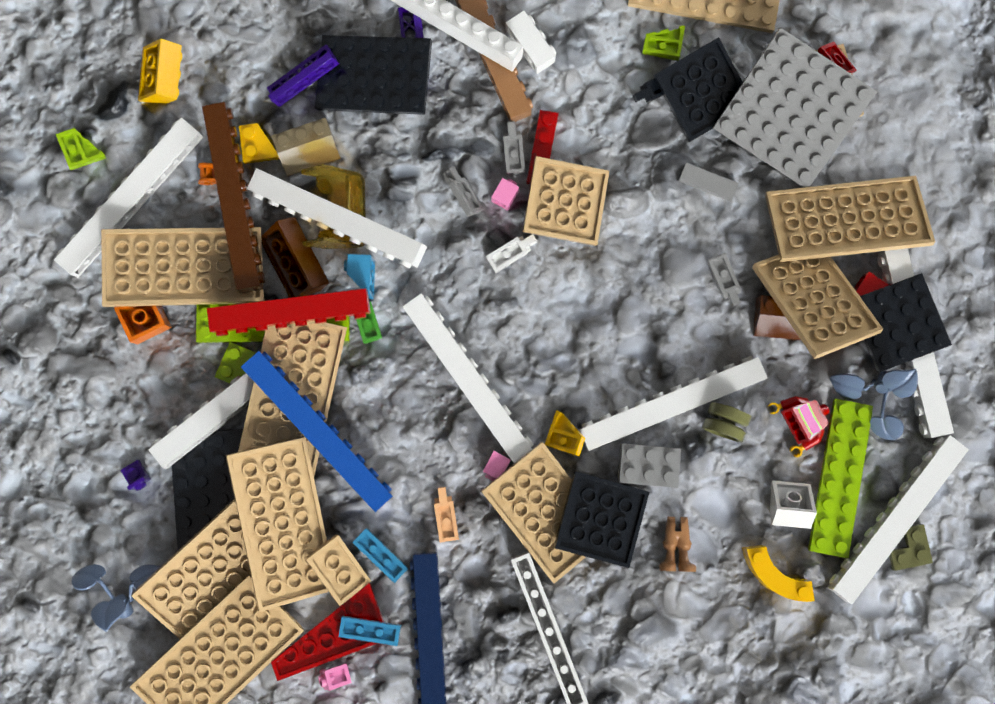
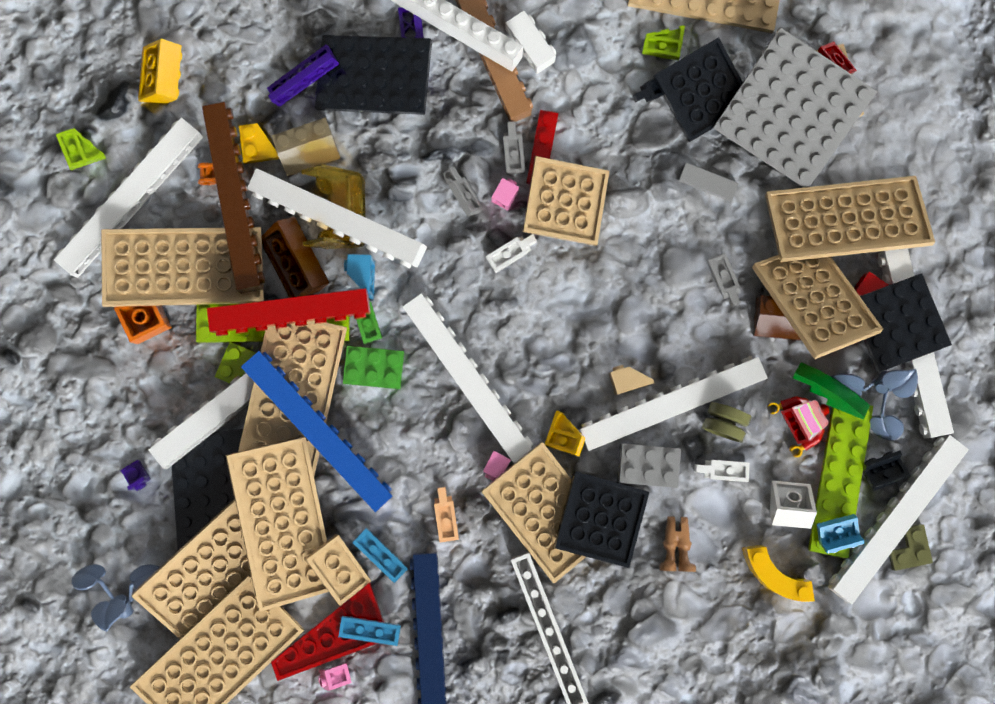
none -> bright green plate [343,346,405,390]
none -> tan slope [609,365,654,395]
none -> white hinge [694,460,750,482]
none -> green slope [793,362,870,420]
none -> dark azure bracket [817,514,865,553]
none -> black bracket [863,450,910,491]

